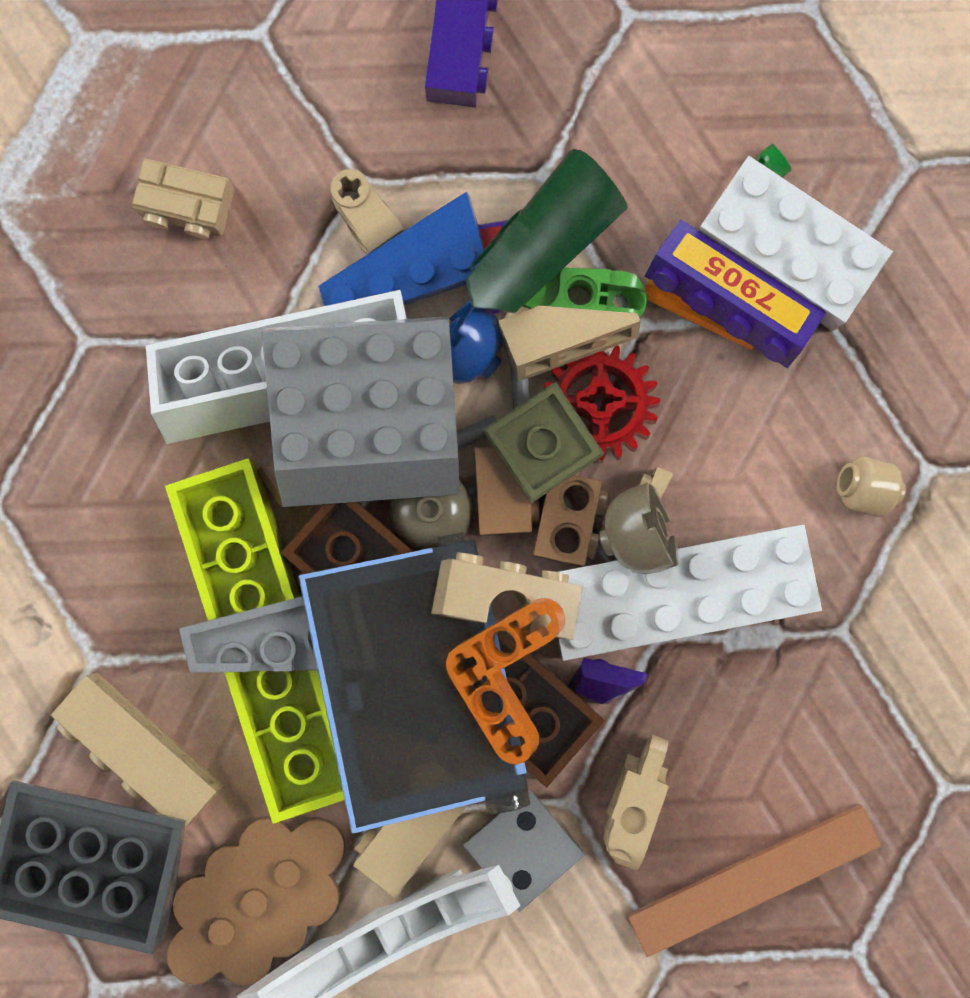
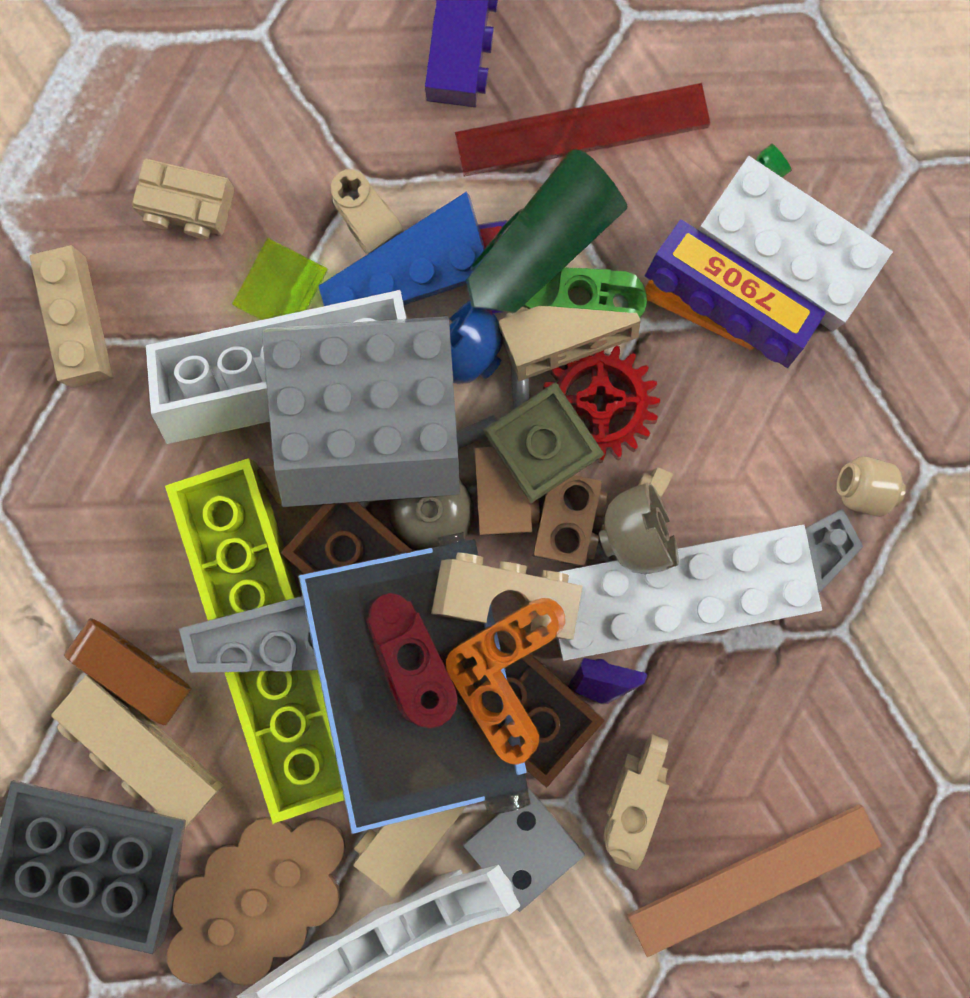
none -> tan brick [29,245,113,388]
none -> dark orange beam [64,618,192,725]
none -> clear neon green piece [232,237,328,320]
none -> dark red piece [366,593,458,728]
none -> clear red tile [455,83,710,177]
none -> light grey piece [805,509,863,592]

